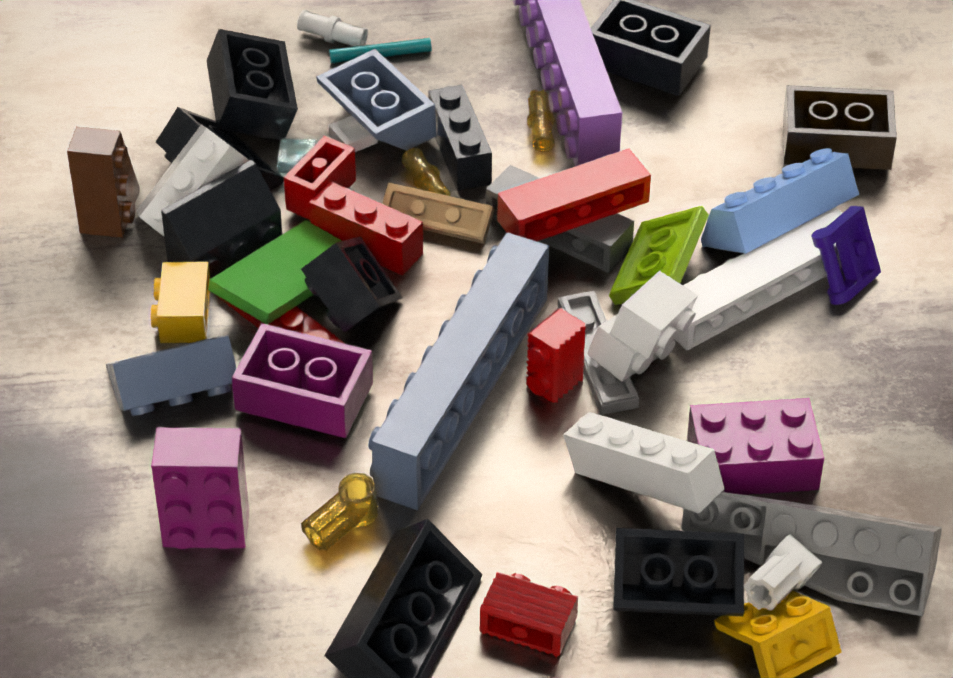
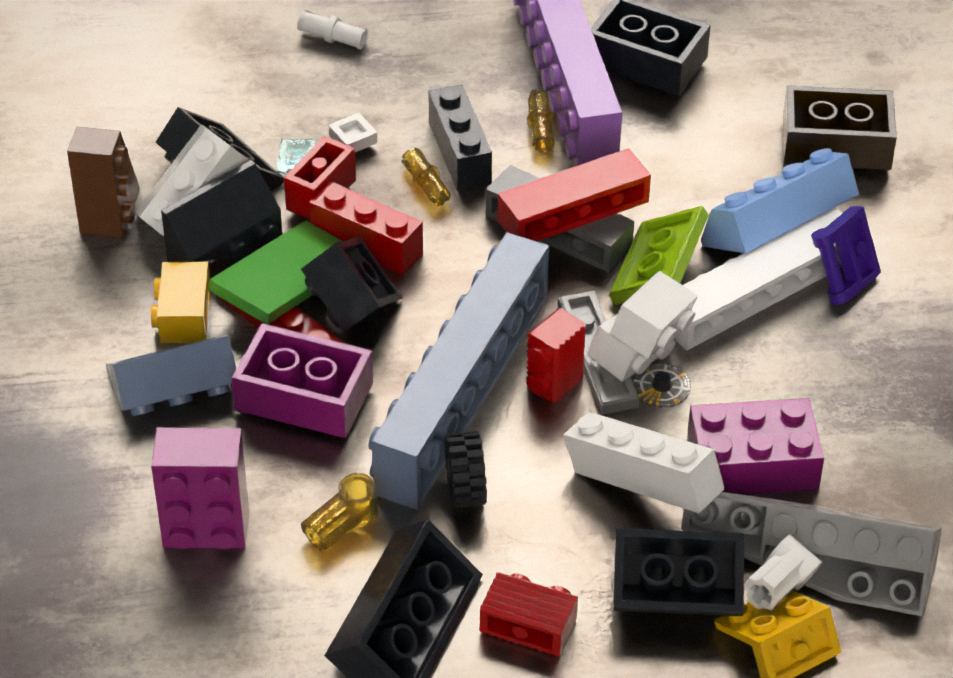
black brick [206,29,298,141] -> none
sand blue slope [316,49,437,151] -> none
teal bar [329,38,432,63] -> none
tan tile [382,182,494,244] -> none
none -> black tyre [444,431,487,508]
none -> piece [633,364,691,407]

